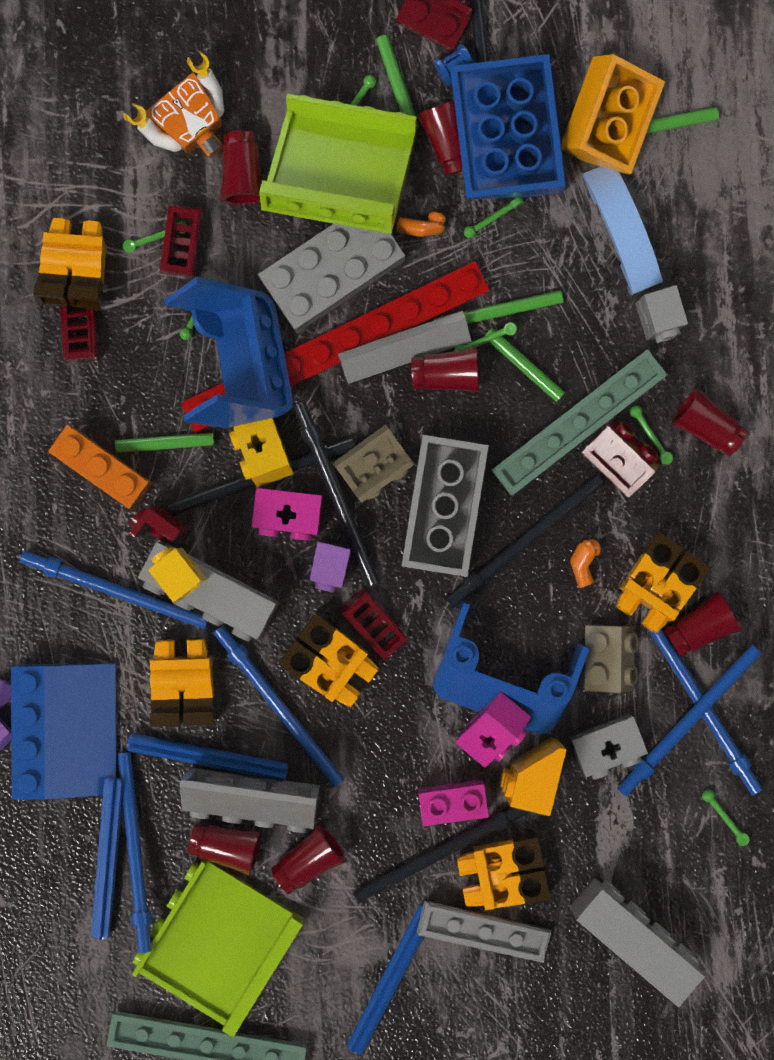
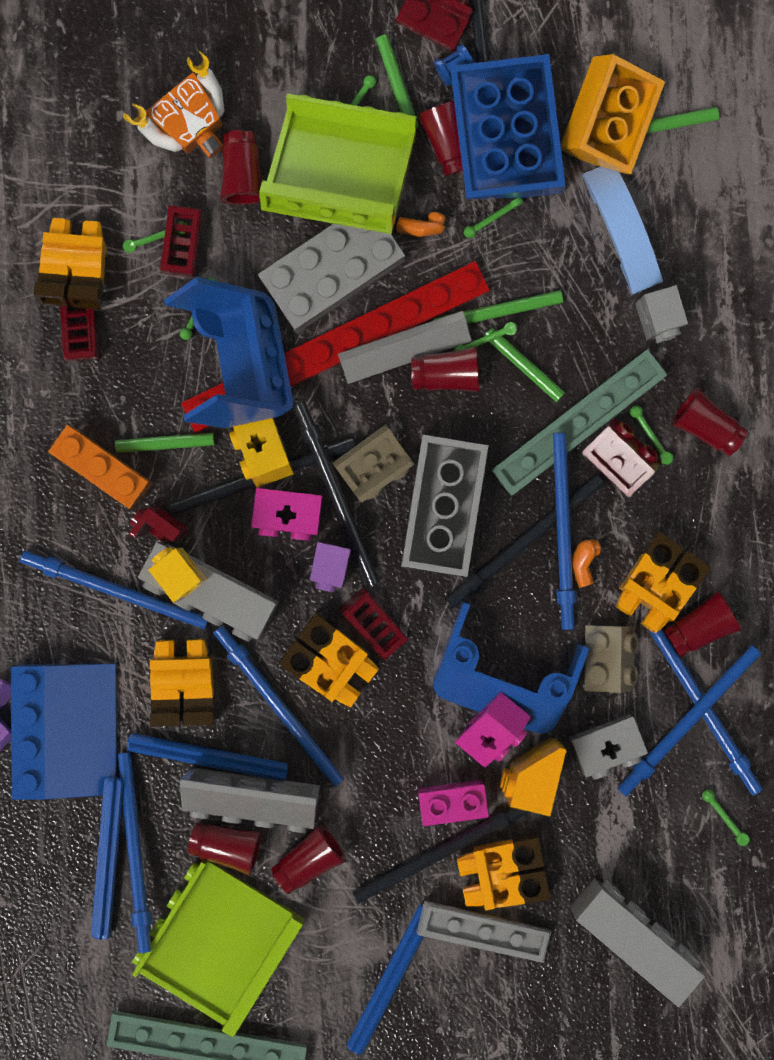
none -> blue bar [553,432,577,630]

